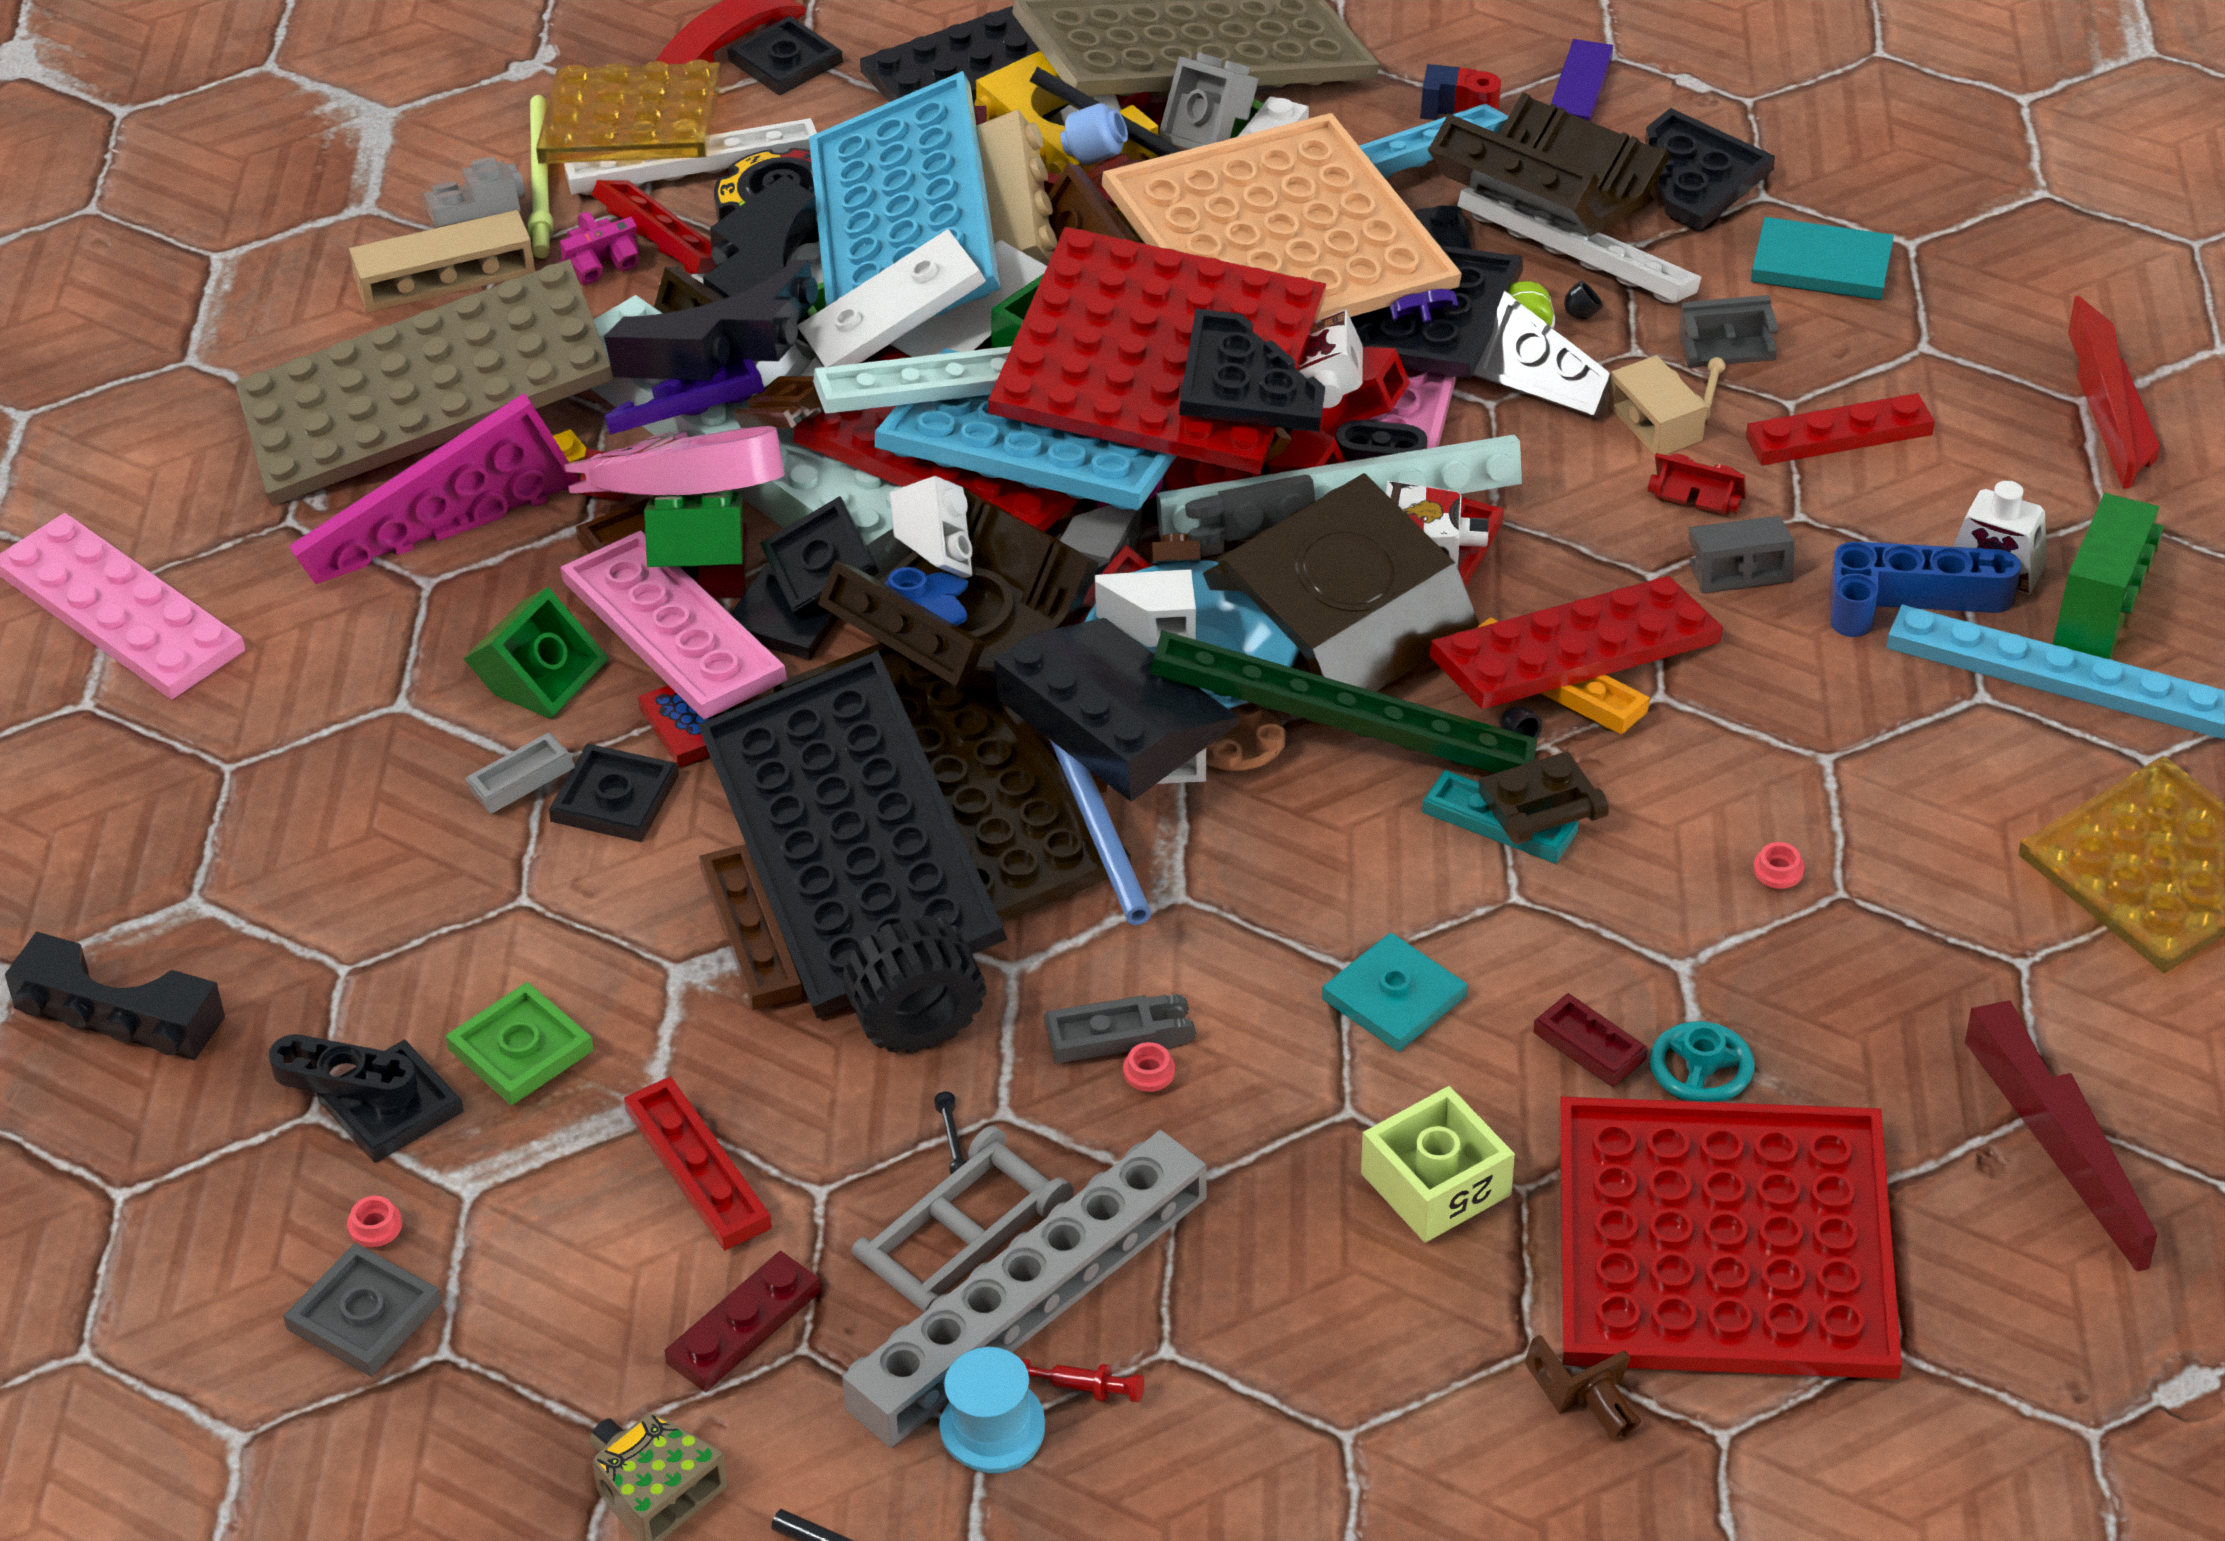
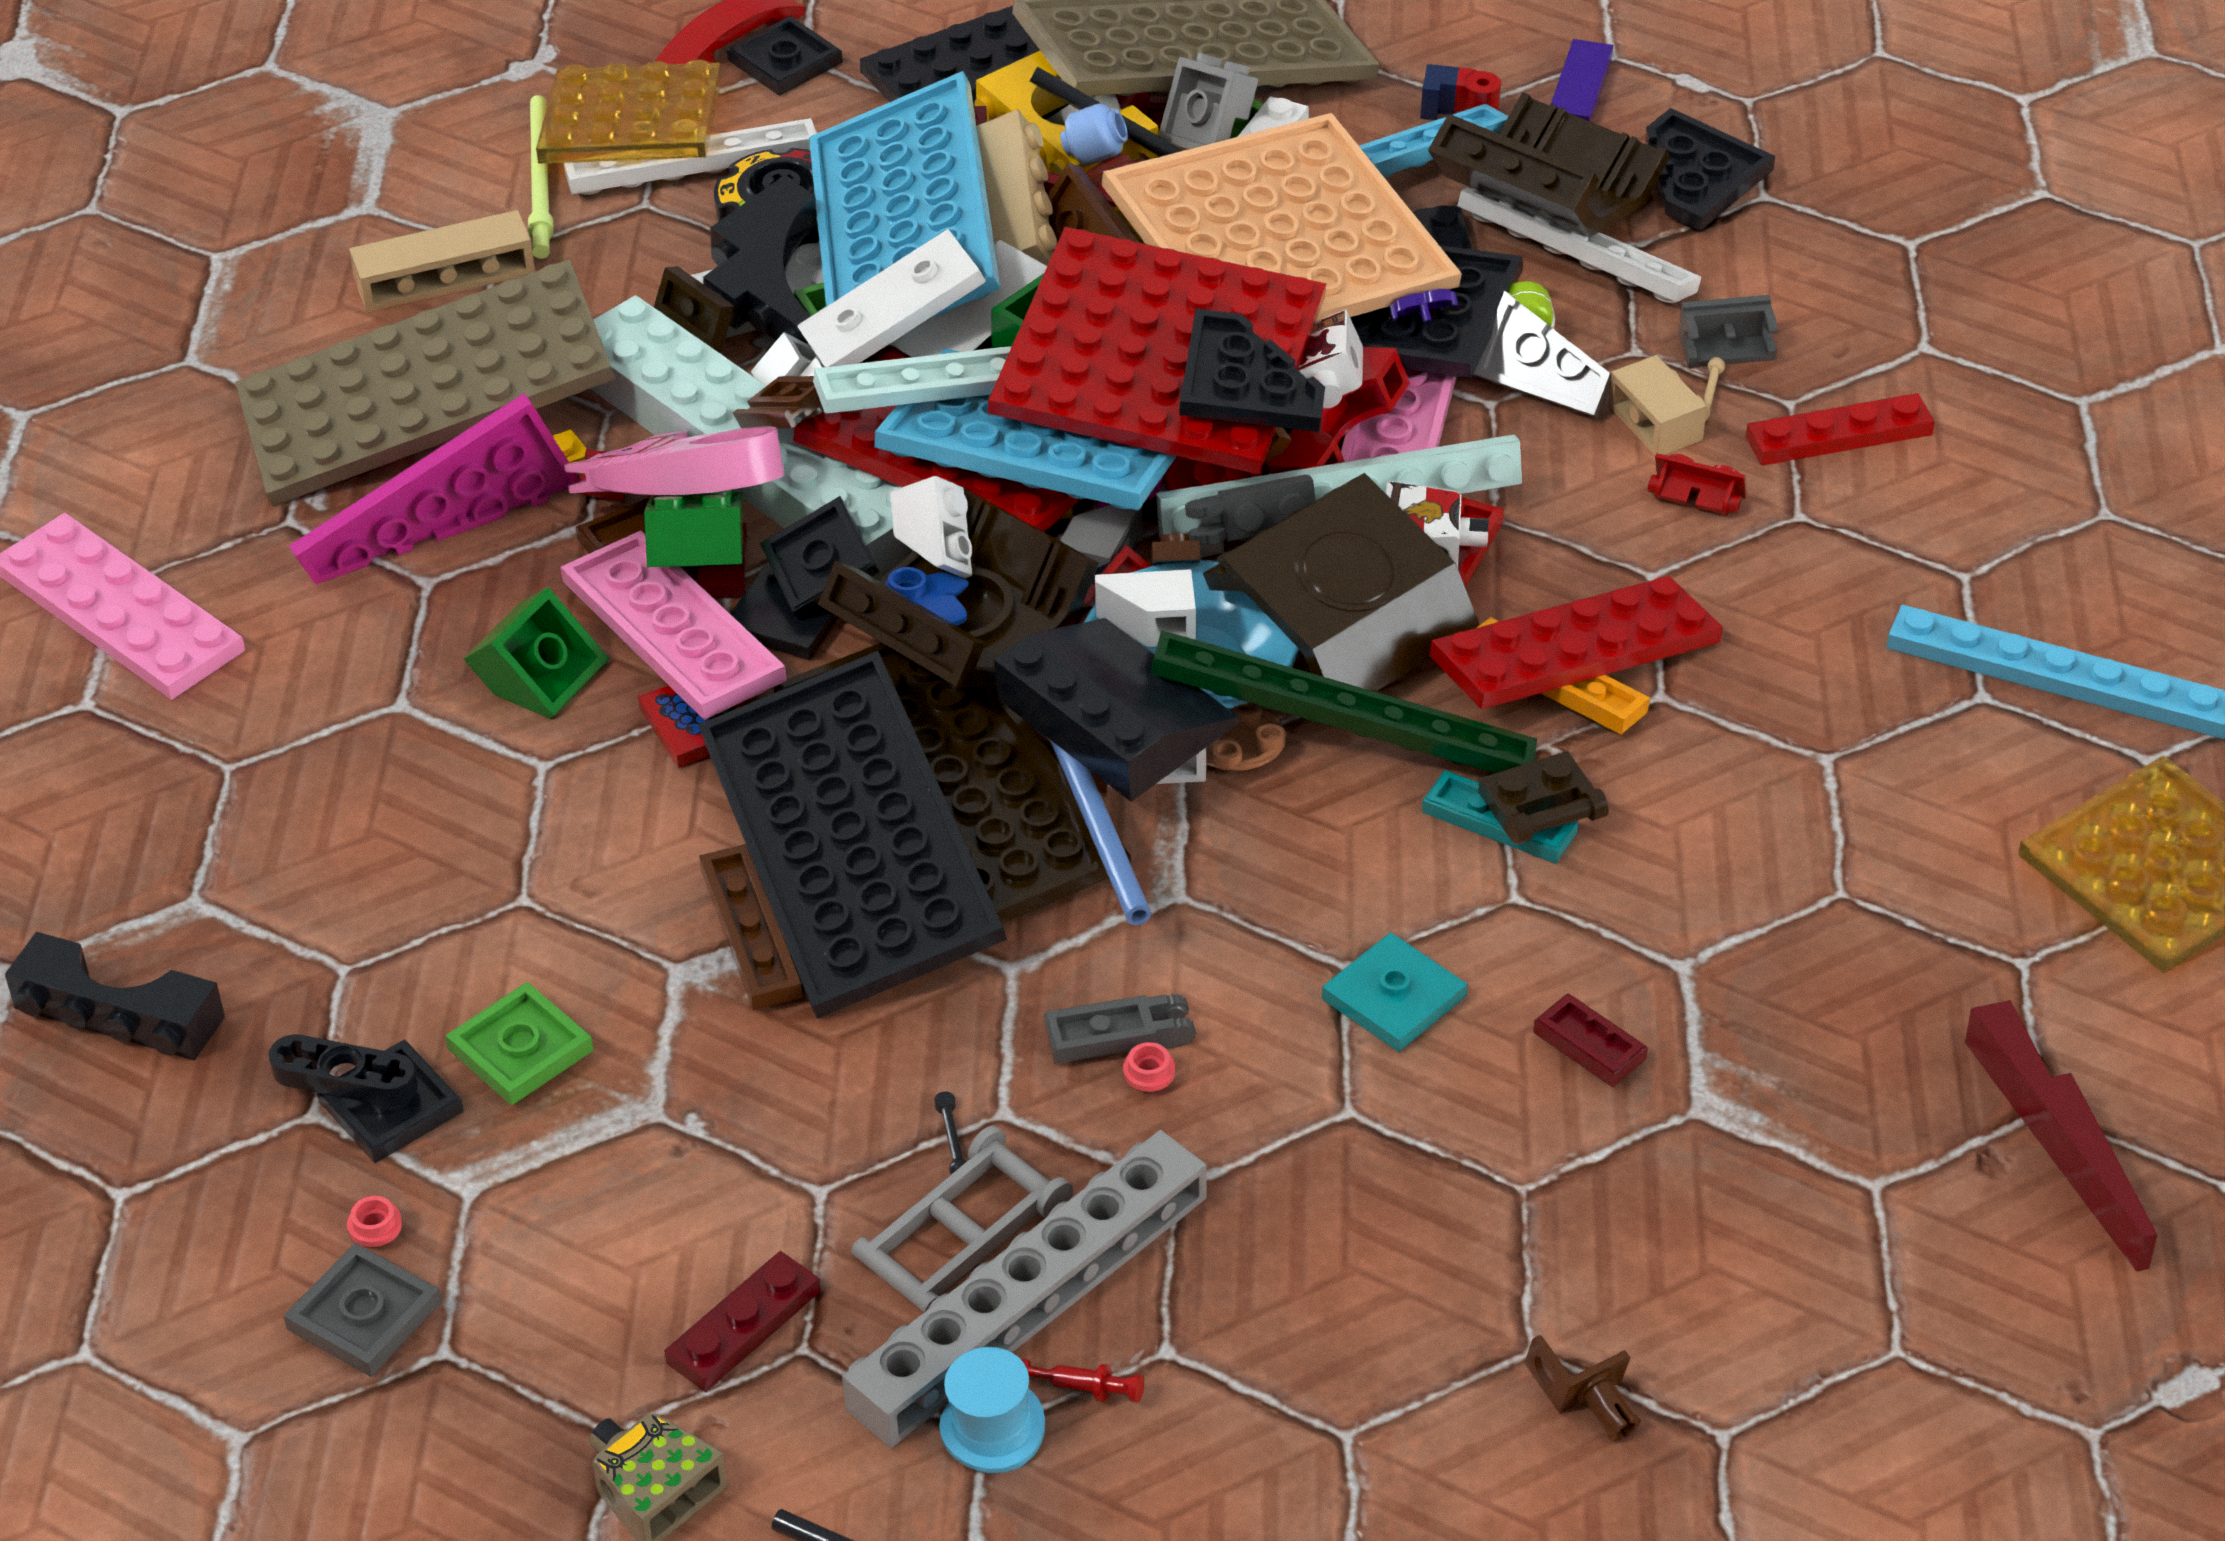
light grey plate [423,157,525,227] -> none
light grey tile [465,732,575,814] -> none
black tile [549,743,679,842] -> none
dark pink hips [559,212,639,286] -> none
red plate [592,180,718,275] -> none
black arch [604,260,818,381] -> none
dark purple wing [604,359,764,435] -> none
red plate [624,1076,772,1251] -> none
black tyre [843,916,986,1053] -> none
black plate [1336,420,1427,462] -> none
yellowish green brick [1361,1086,1515,1243] -> none
black hinge [1499,705,1542,738] -> none
red plate [1559,1096,1902,1379] -> none
black hinge [1564,280,1603,319] -> none
teal piece [1649,1021,1755,1102] -> none
dark grey hinge [1689,516,1794,593] -> none
teal tile [1751,217,1894,300] -> none
coral plate [1753,842,1805,889] -> none
blue beam [1830,541,2021,637] -> none
white torso [1953,481,2047,595] -> none
green wedge [2053,493,2164,659] -> none
red wedge [2068,296,2160,489] -> none

